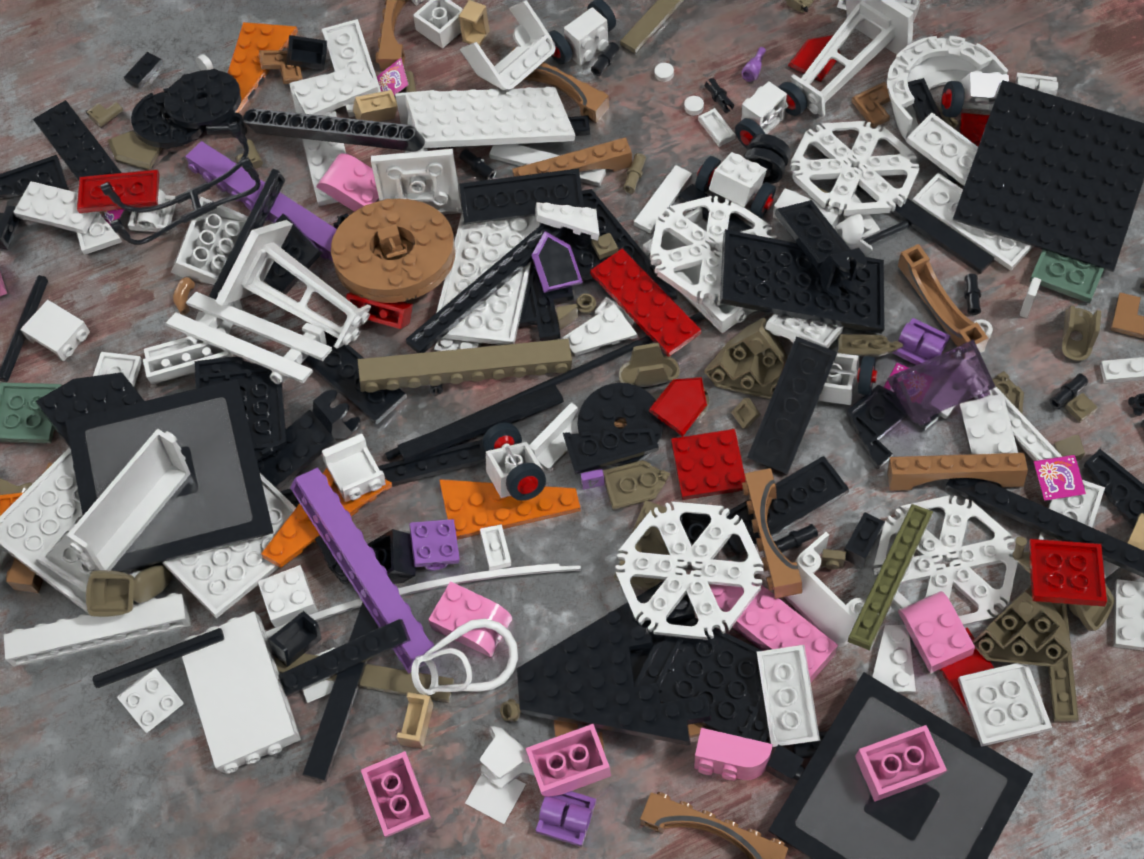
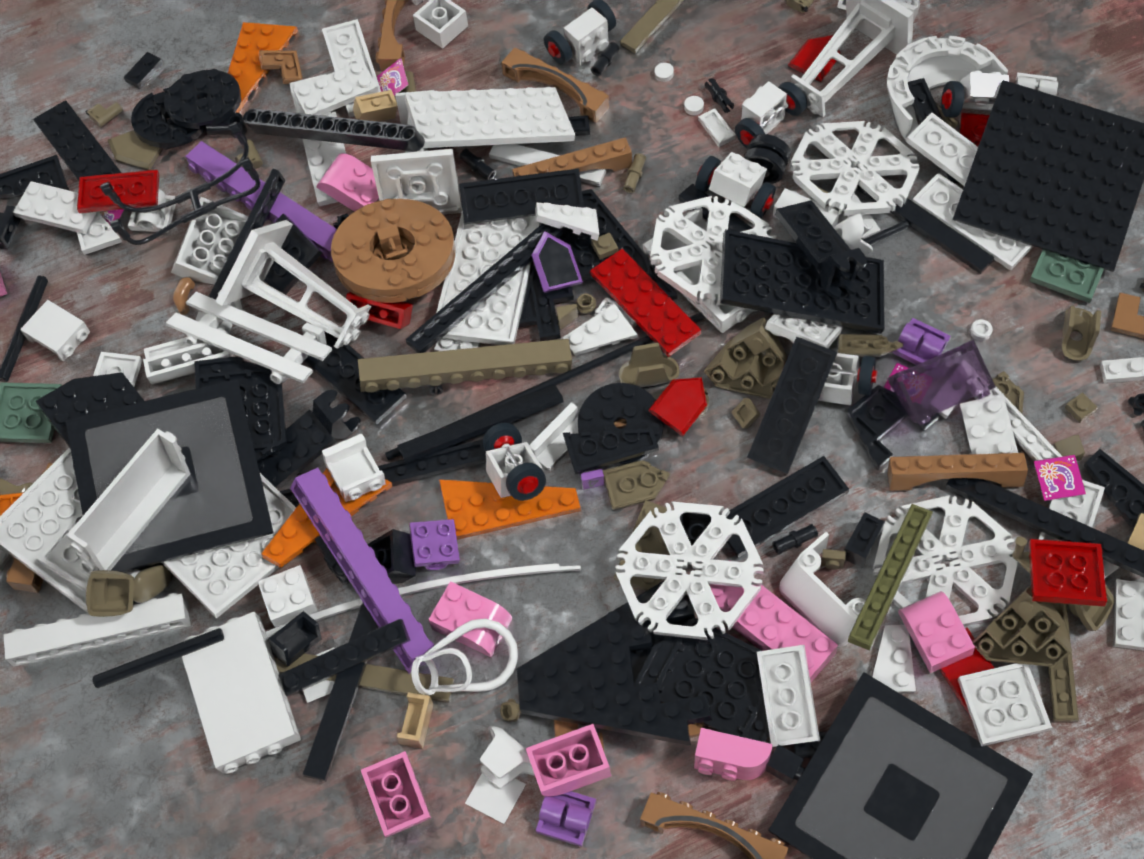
white plate [117,667,184,733] -> none
white tile [196,54,213,70] -> none
black panel [286,35,327,70] -> none
tan panel [459,0,490,46] -> none
white windscreen [460,0,555,90] -> none
white plate [480,524,511,571] -> none
white tile [634,165,692,234] -> none
red plate [671,429,745,500] -> none
medium lavender piece [741,47,766,82] -> none
medium nougat arch [742,468,802,599] -> none
medium nougat tile [851,82,890,128] -> none
bright pink brick [855,725,947,802] -> none
medium nougat arch [898,244,989,360] -> none
black pin [964,274,981,315] -> none
white tile [1019,277,1041,318] -> none
black pin [1049,373,1089,410] -> none

